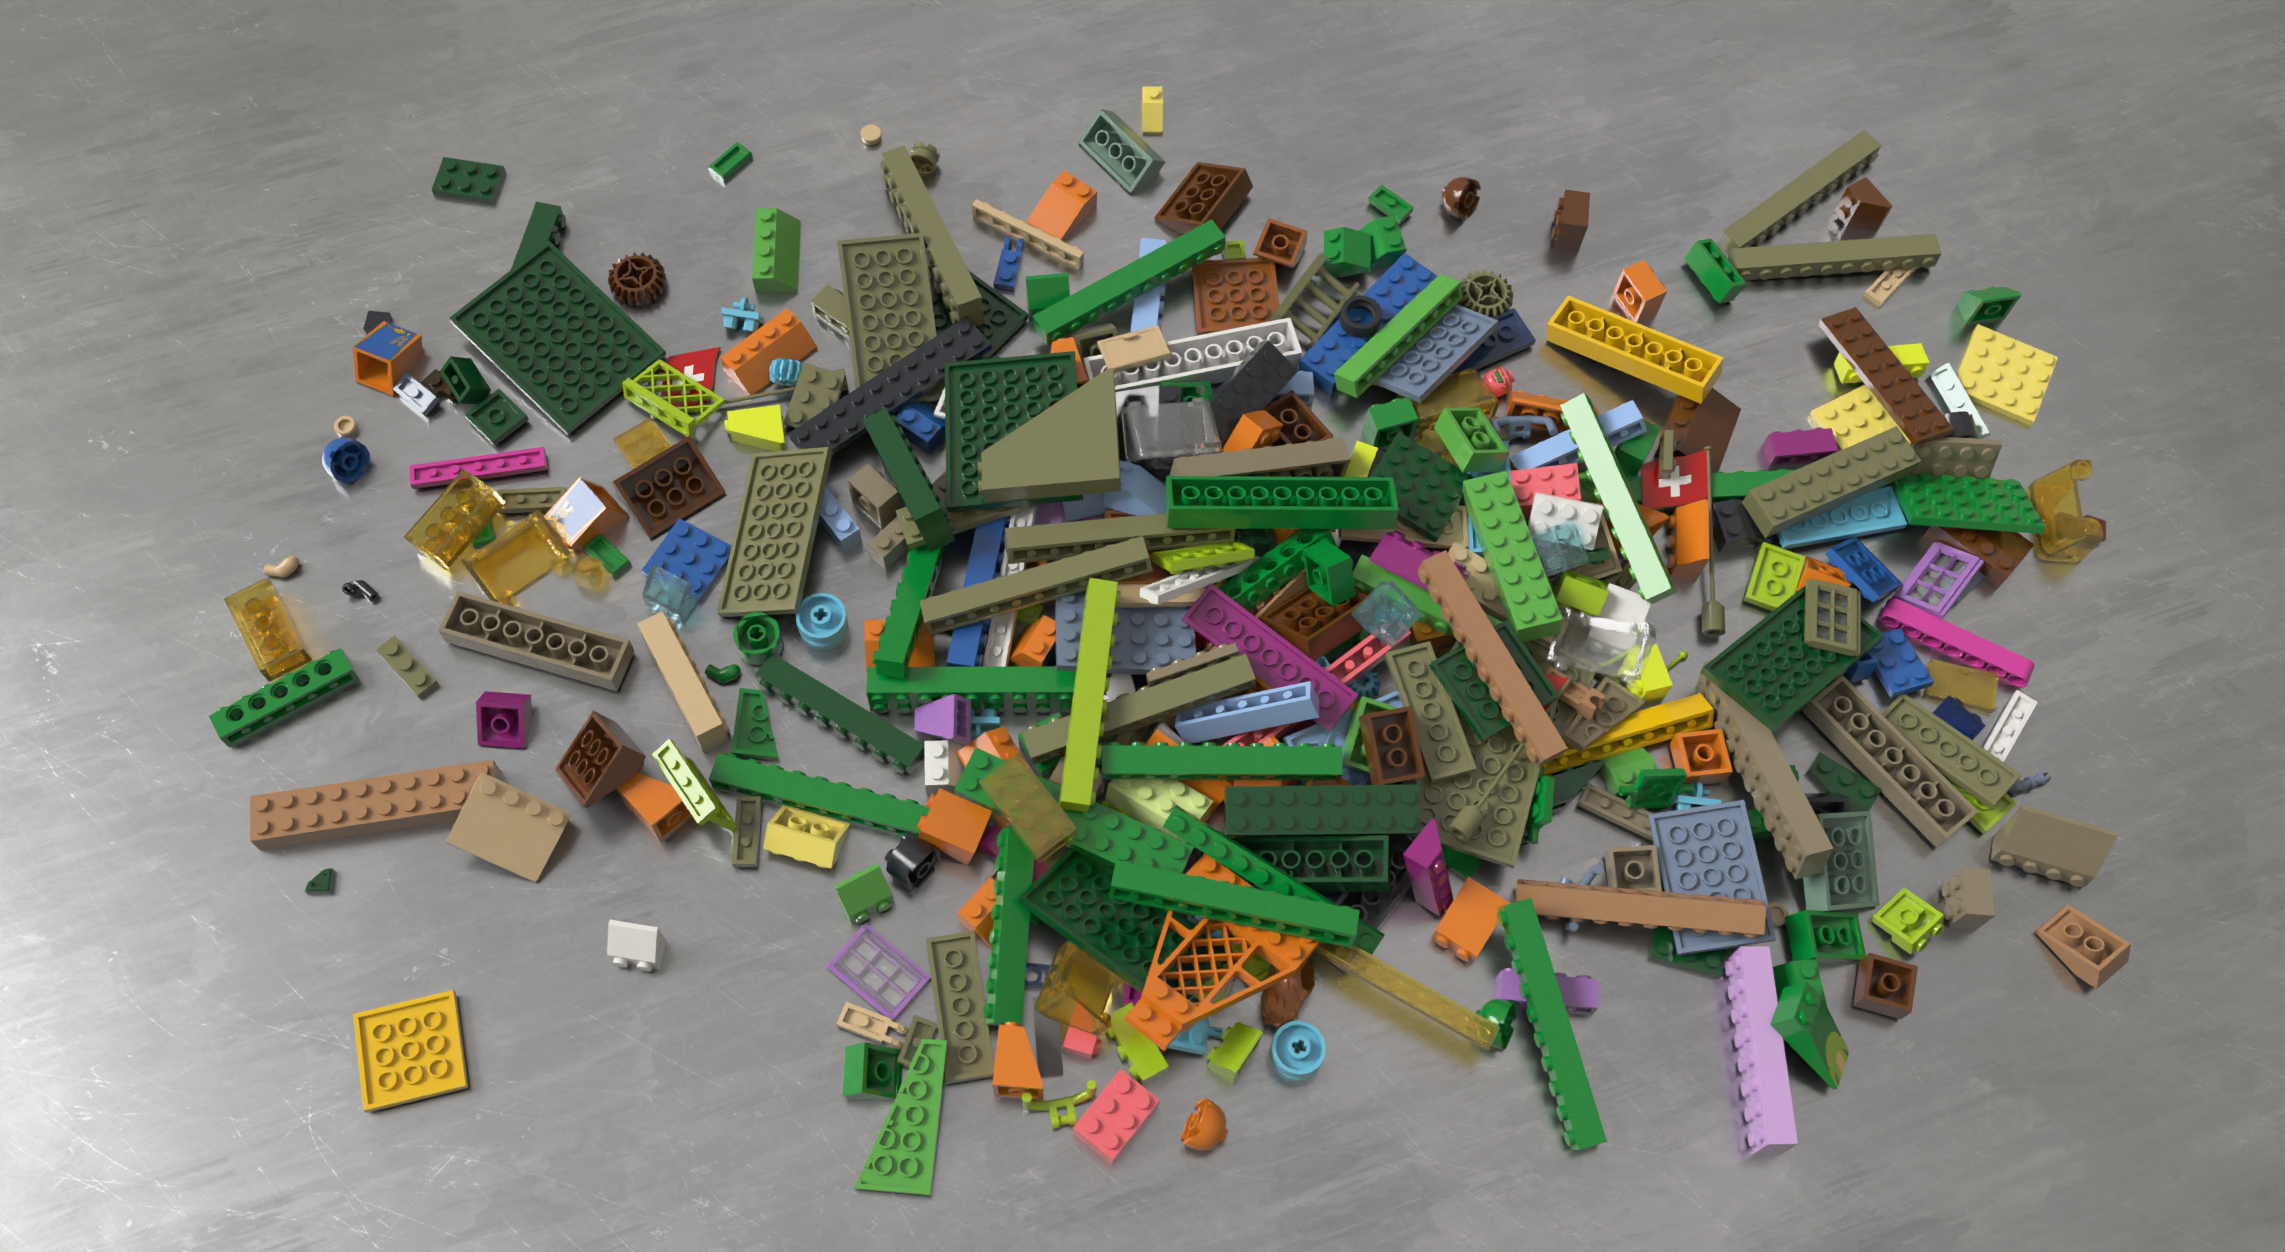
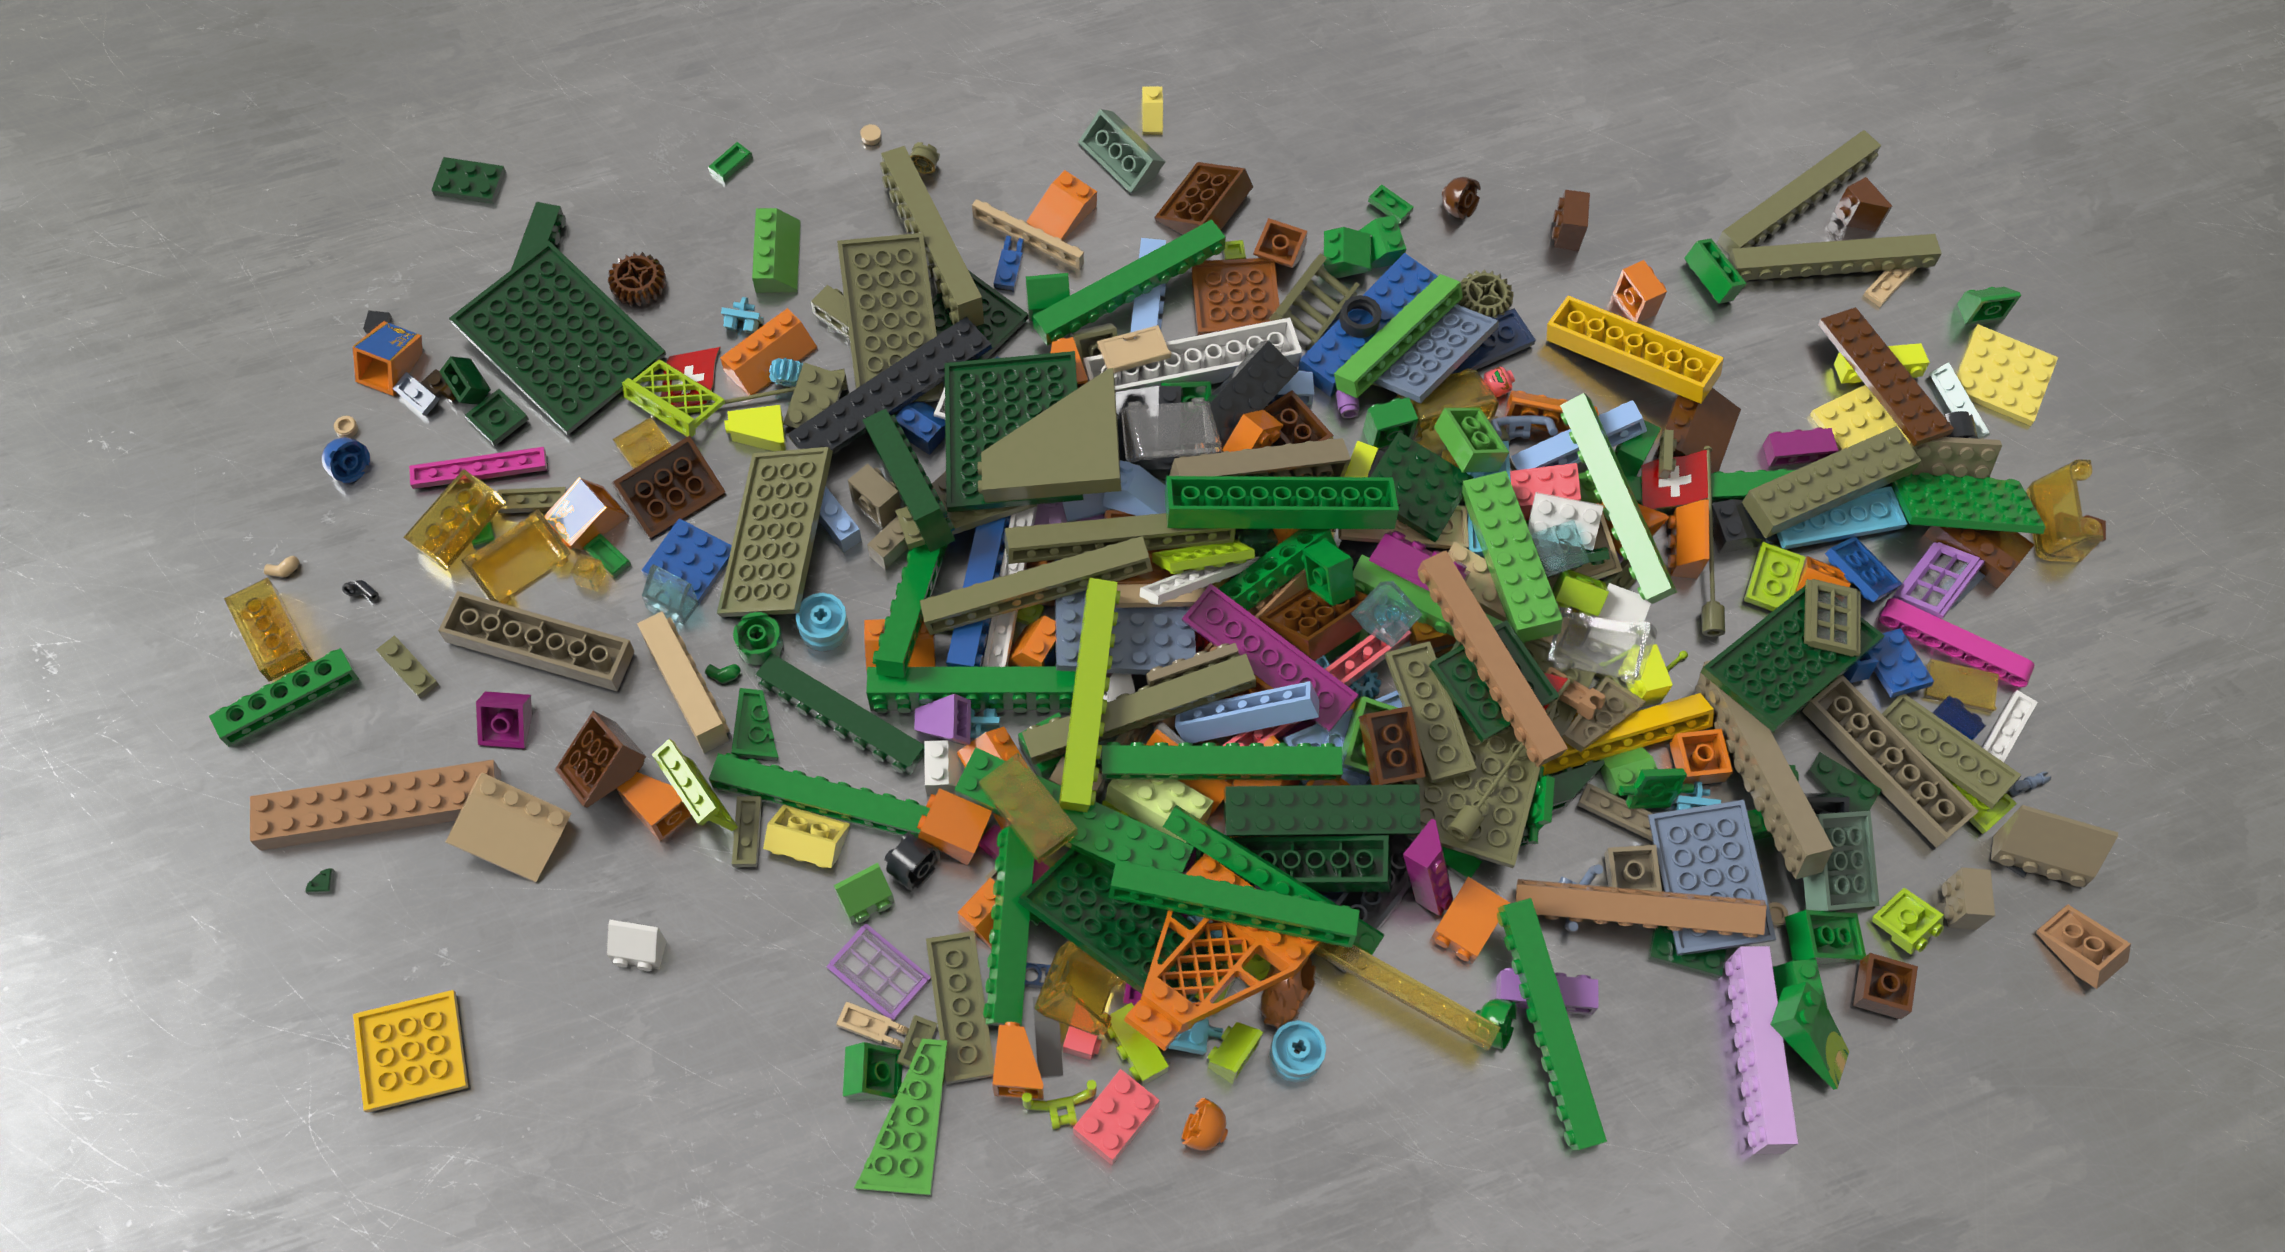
none -> medium lavender brick [1336,390,1360,418]

